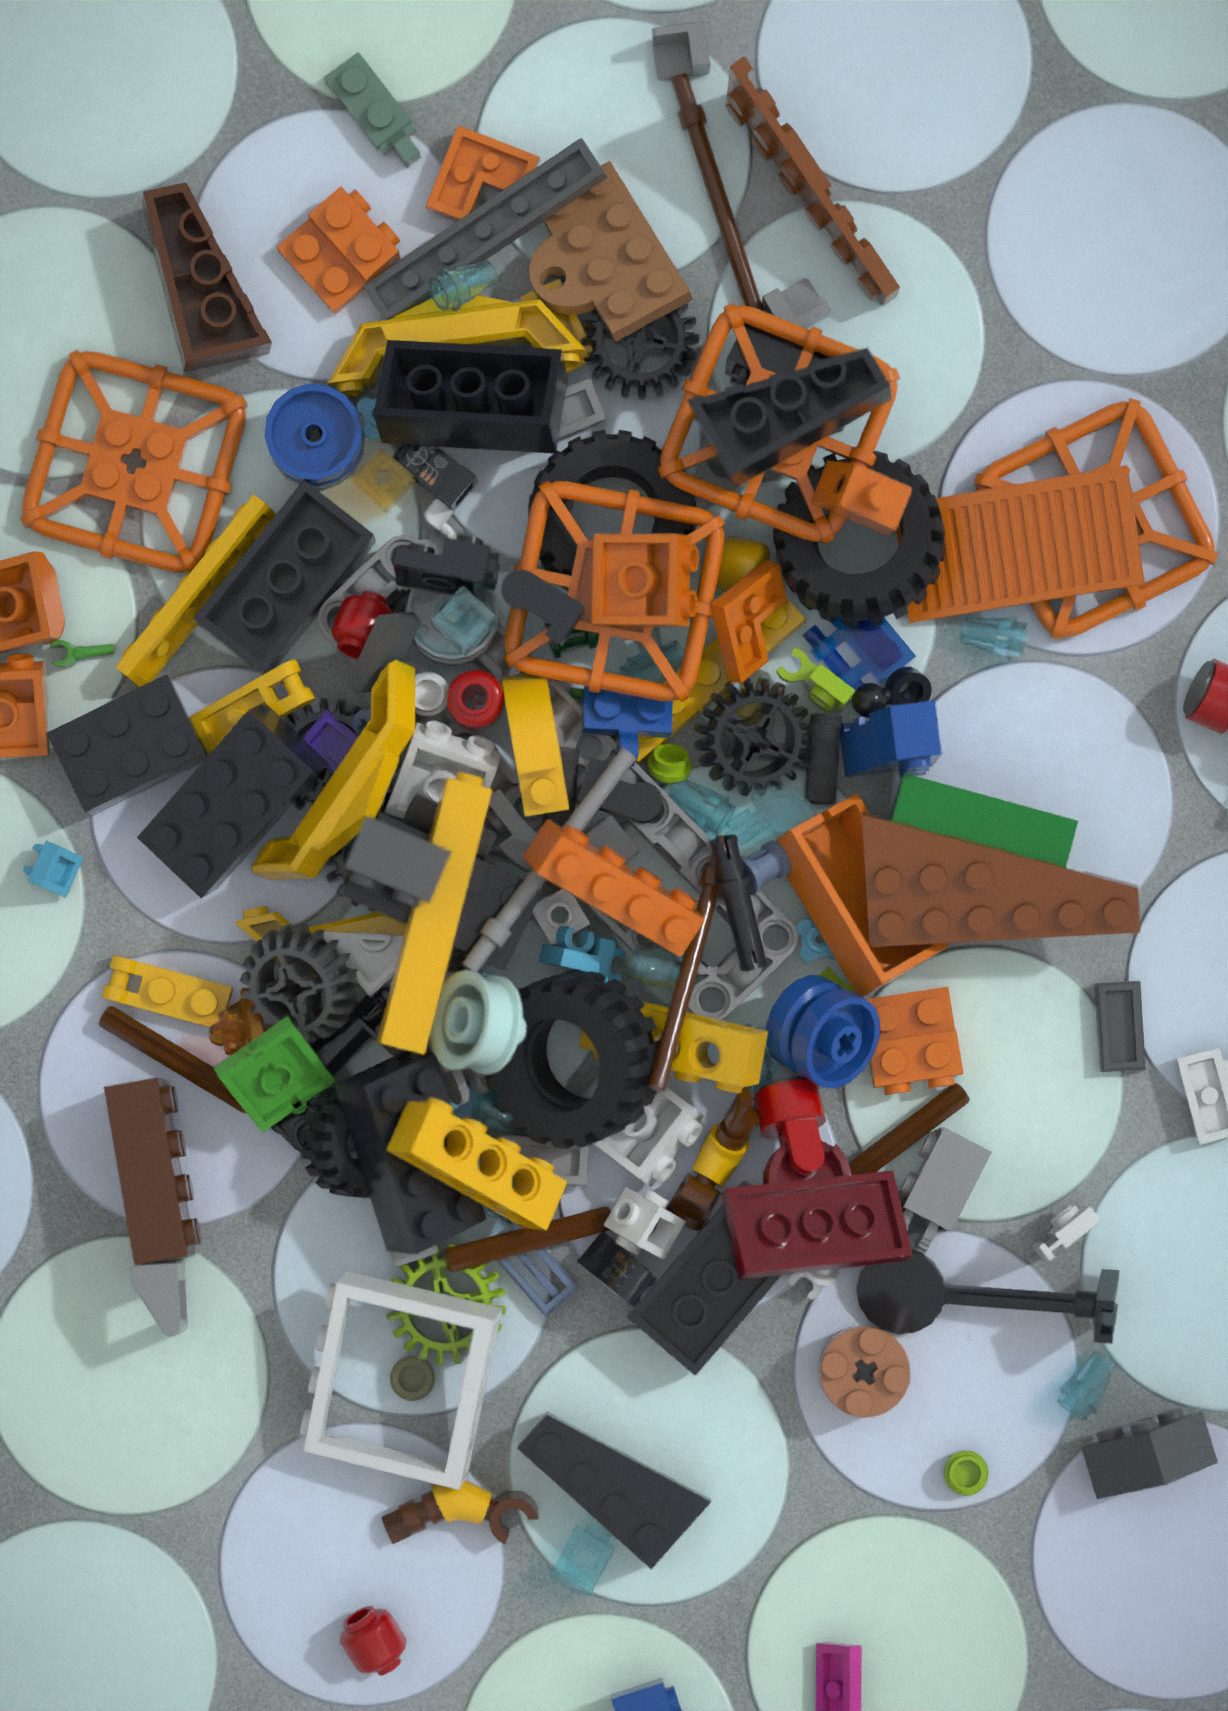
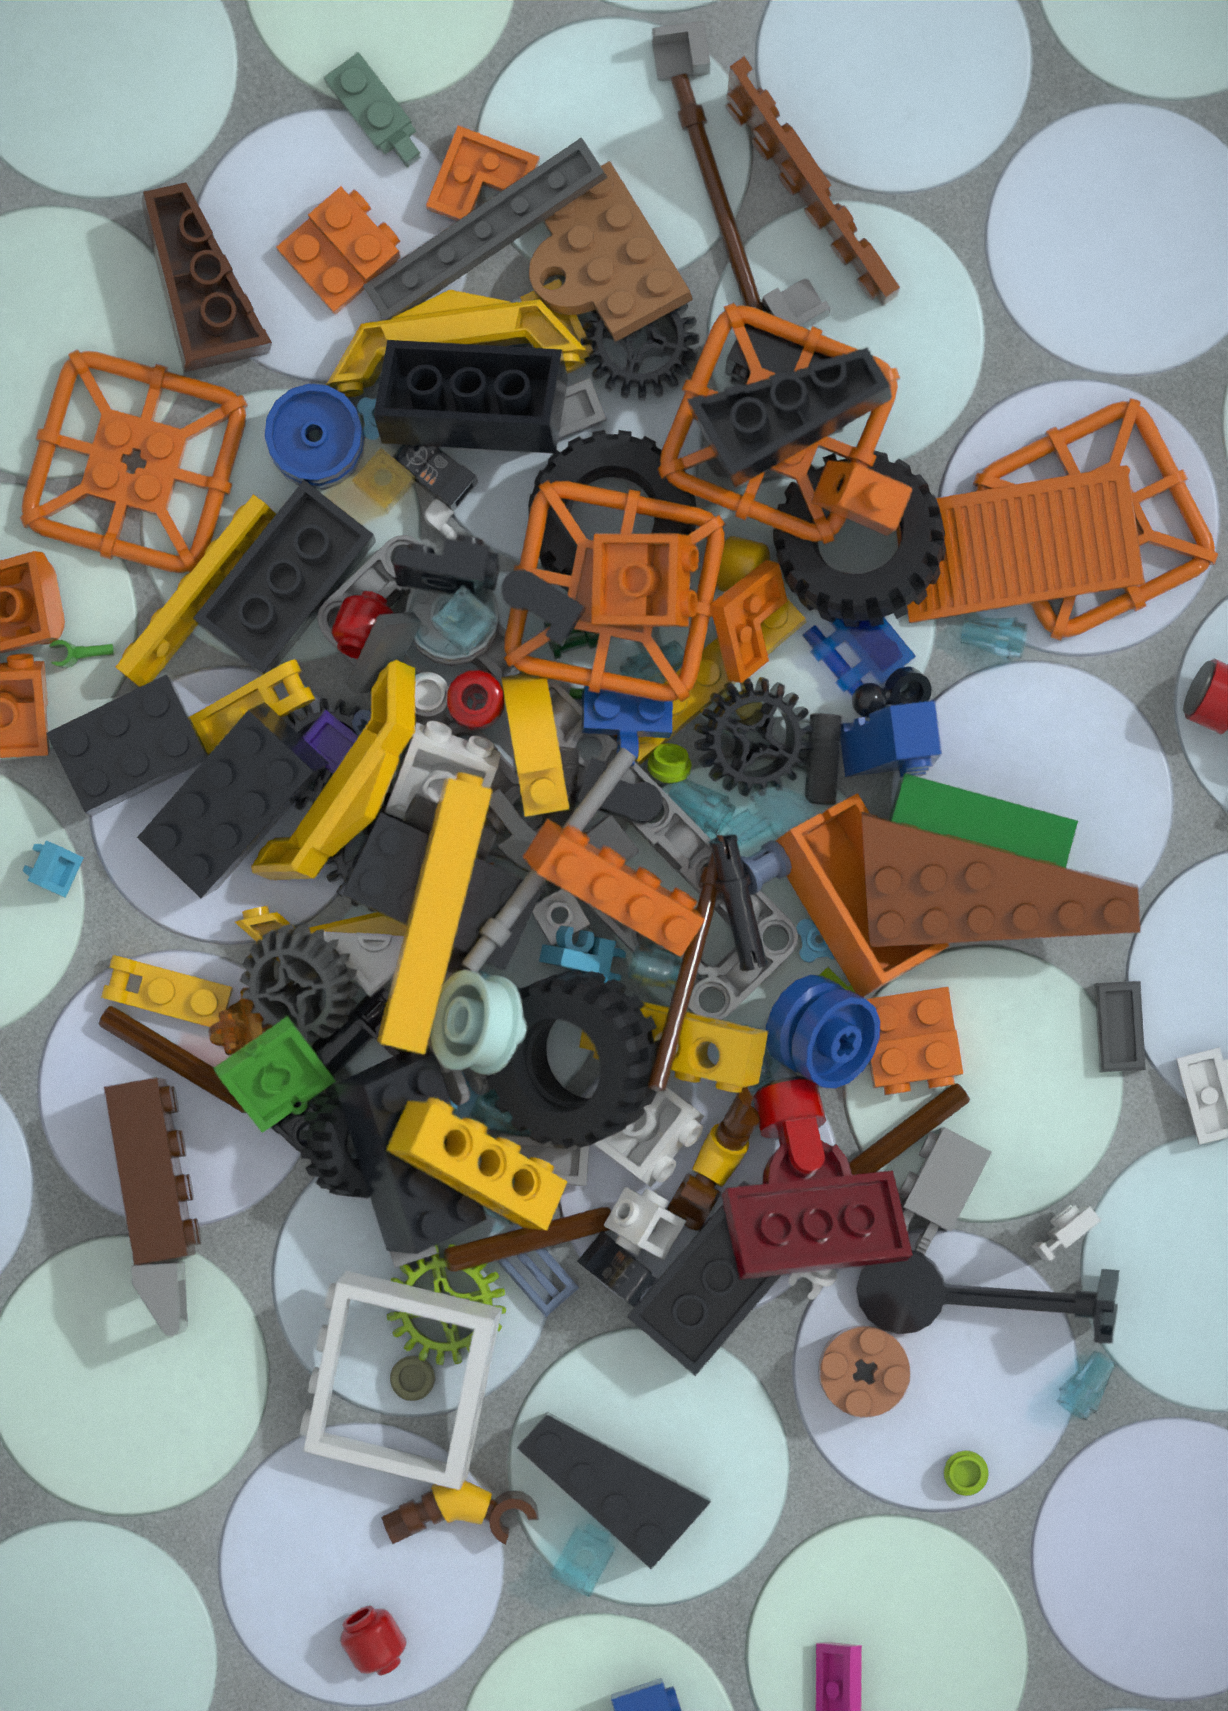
dark grey brick [345,816,451,908] -> none
clear light blue cone [429,260,498,311] -> none
lime plate [776,648,855,713] -> none
dark grey brick [1081,1407,1218,1499] -> none

